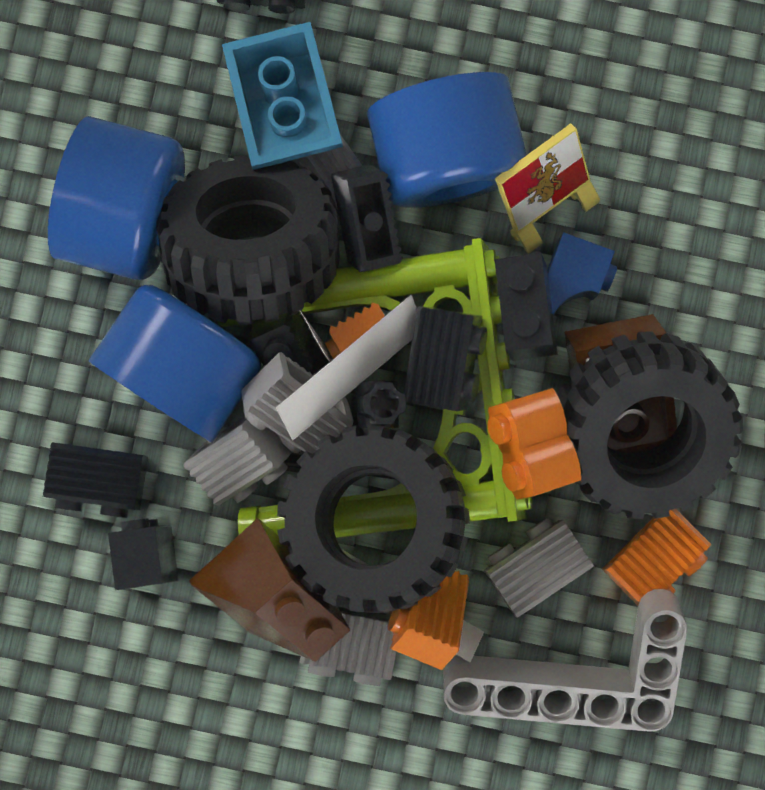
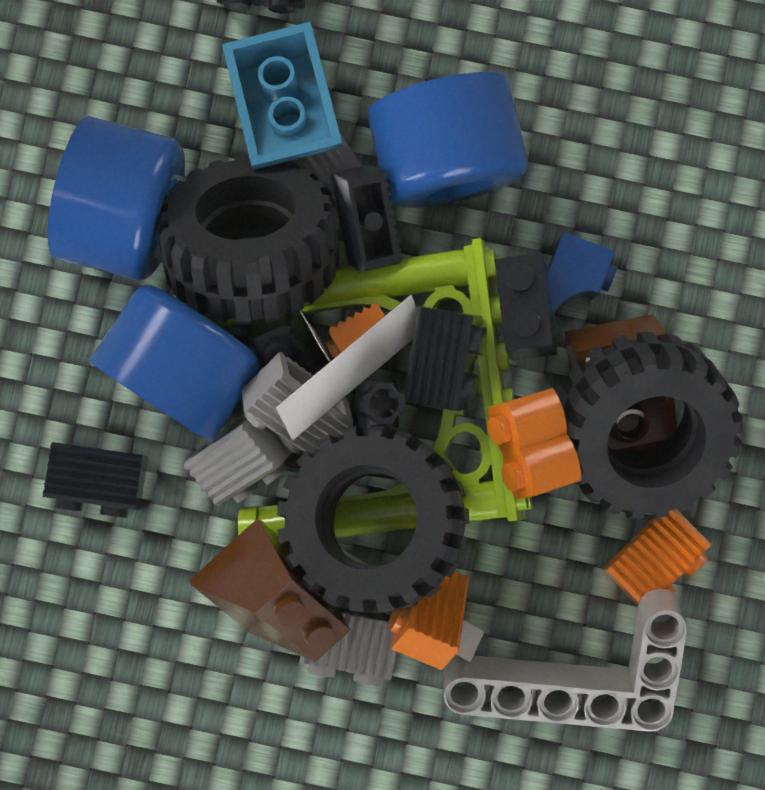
black brick [108,518,179,590] -> none
light grey brick [484,518,594,618] -> none
flag [495,123,600,254] -> none

